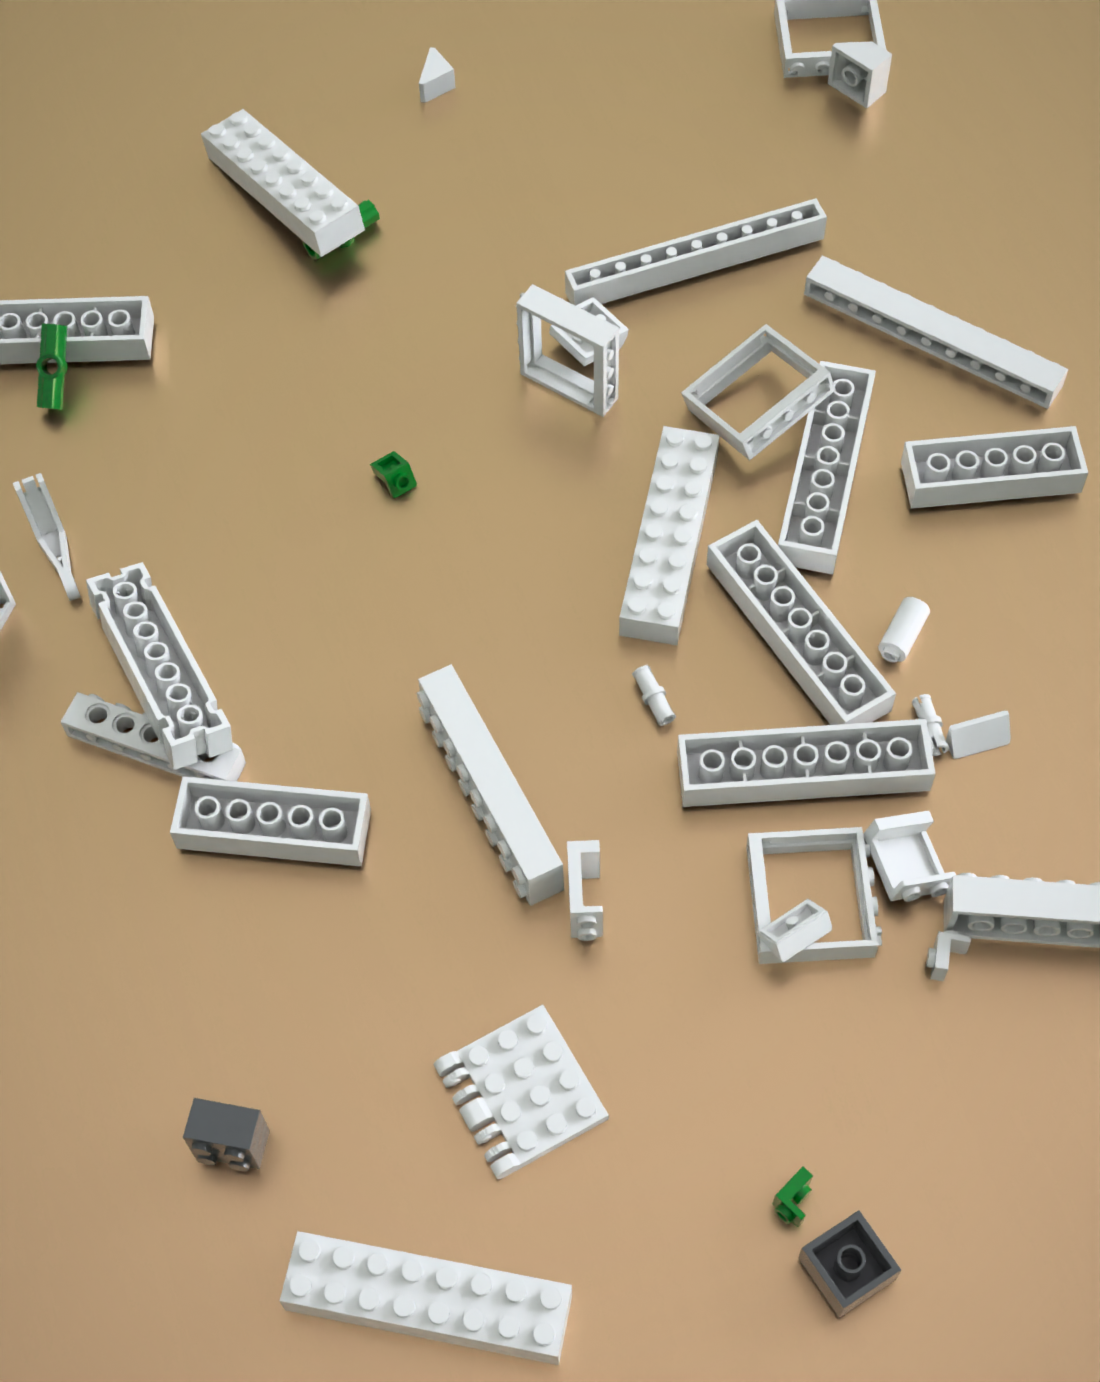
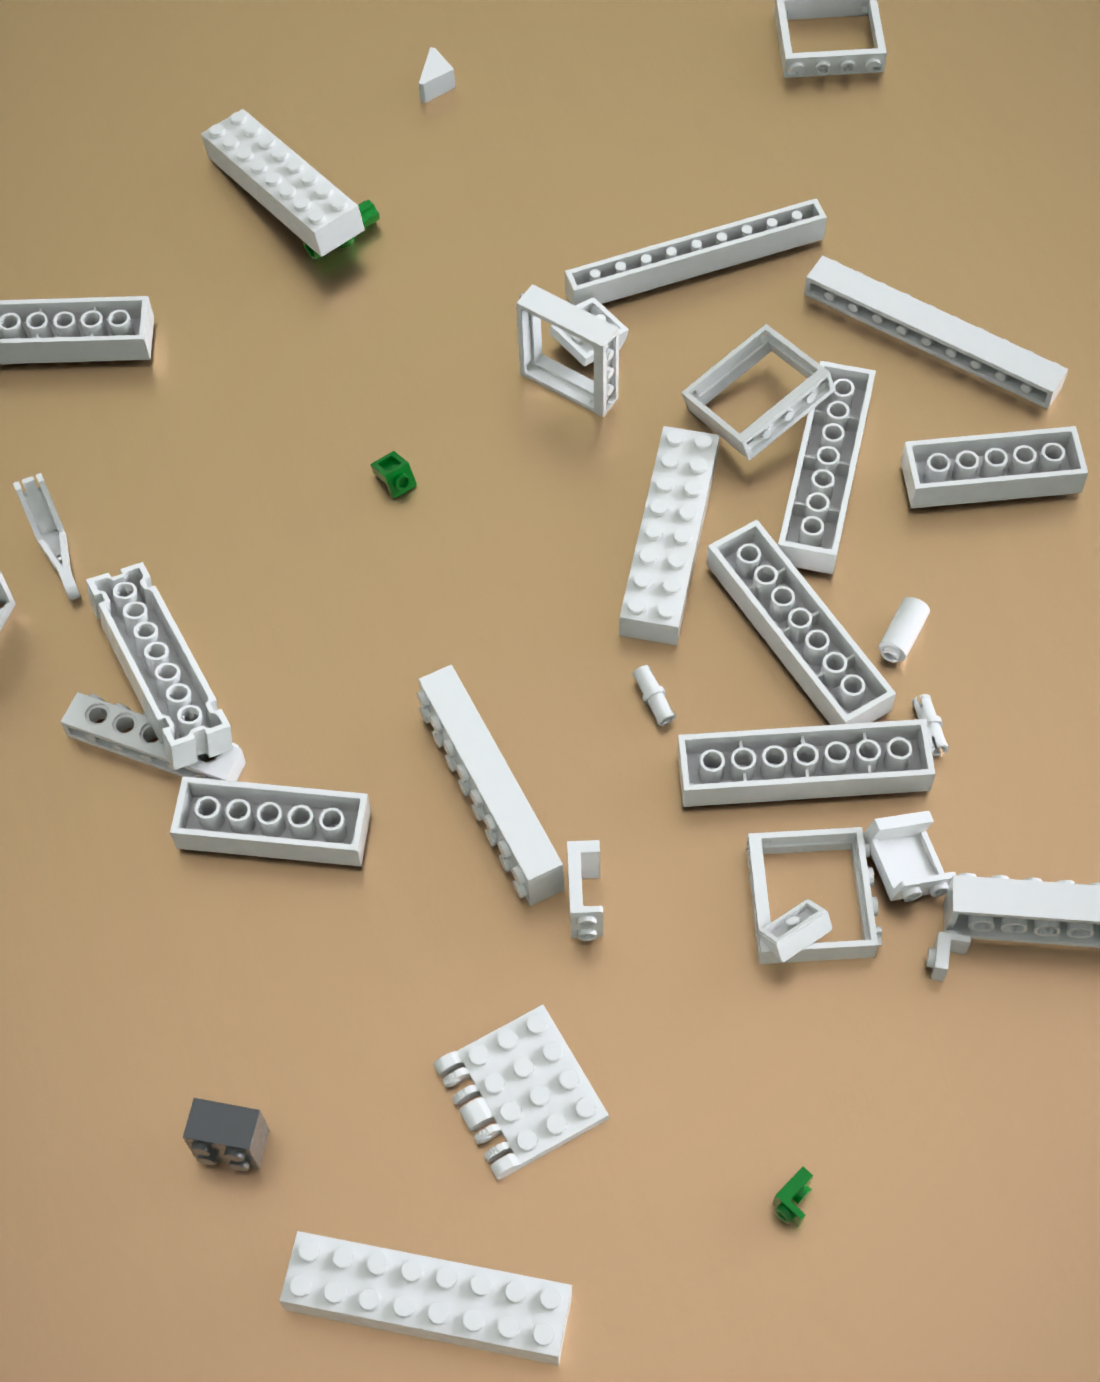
green piece [36,323,68,410] -> none
dark grey brick [798,1210,901,1318] -> none
white slope [828,41,892,108] -> none
white slope [946,710,1011,759] -> none

